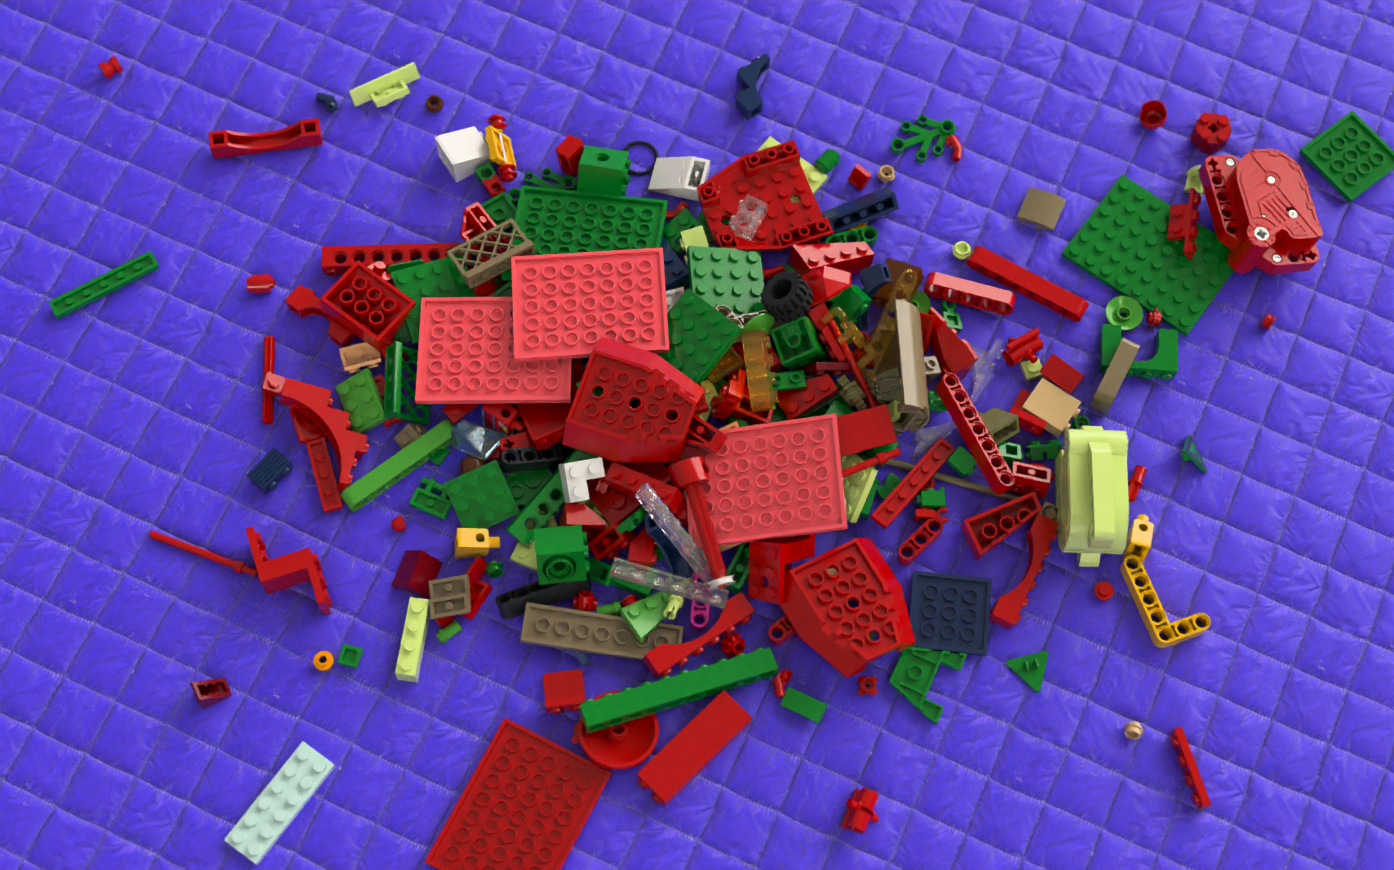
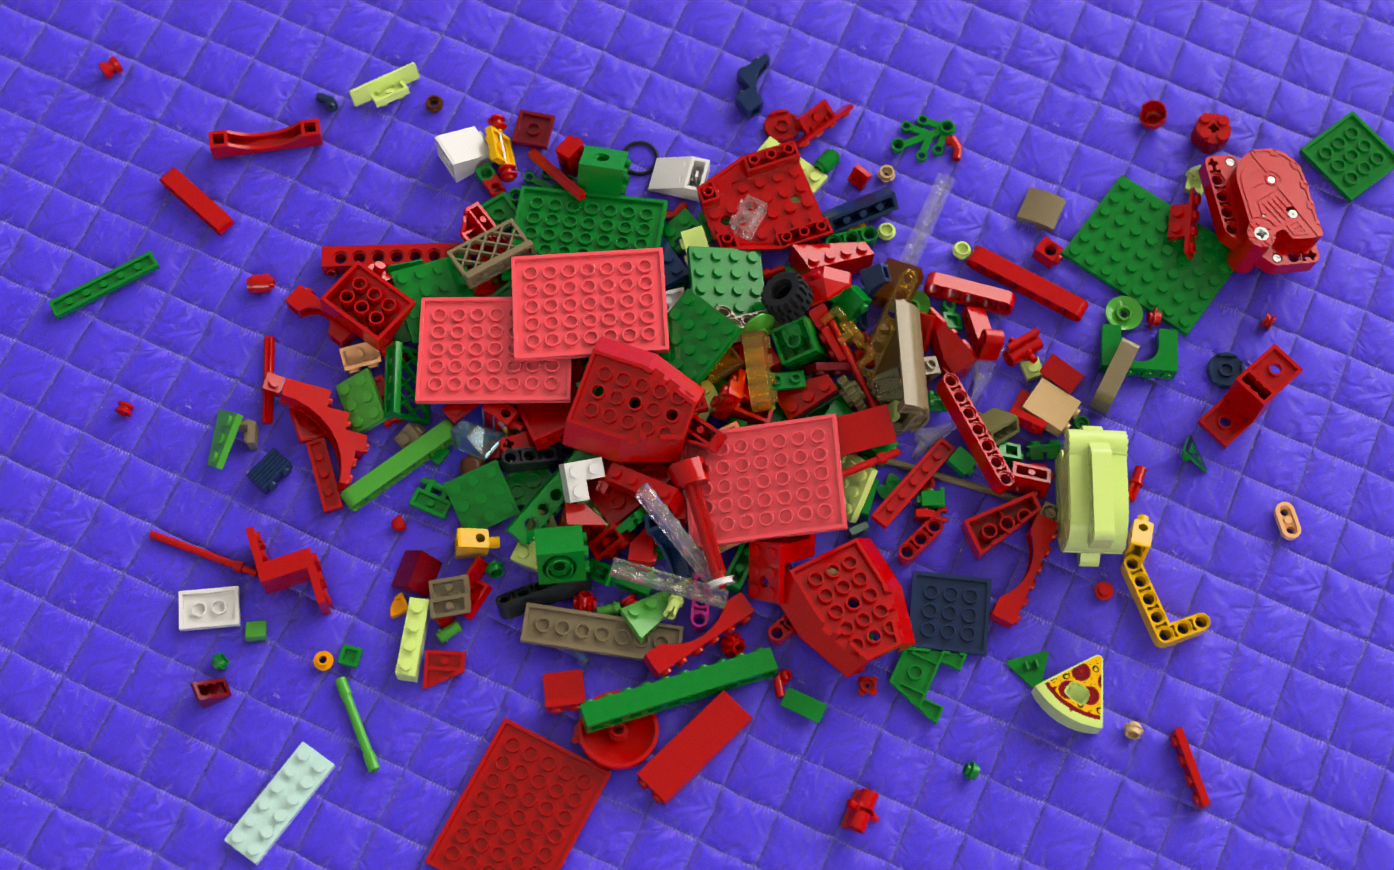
none -> red bush [115,401,134,417]
none -> red beam [159,167,235,236]
none -> white plate [179,586,241,631]
none -> bright green wing [207,409,243,470]
none -> green plate [211,652,230,670]
none -> dark tan bracket [238,419,259,450]
none -> bright green slope [245,620,267,642]
none -> bright green piece [334,676,380,773]
none -> light orange tile [390,592,408,619]
none -> red wing [422,650,466,689]
none -> dark red plate [512,109,556,150]
none -> red axle [528,148,586,201]
none -> red tile [764,110,800,144]
none -> red bracket [795,99,854,149]
none -> sand green tile [848,521,869,541]
none -> yellowish green plate [877,223,896,241]
none -> clear plate [899,173,955,266]
none -> red beam [962,306,1005,362]
none -> green plate [962,761,980,780]
none -> piece [1031,655,1103,734]
none -> red brick [1032,236,1064,269]
none -> red bracket [1197,343,1303,449]
none -> dark blue tile [1206,352,1245,389]
none -> light nougat plate [1273,502,1301,541]

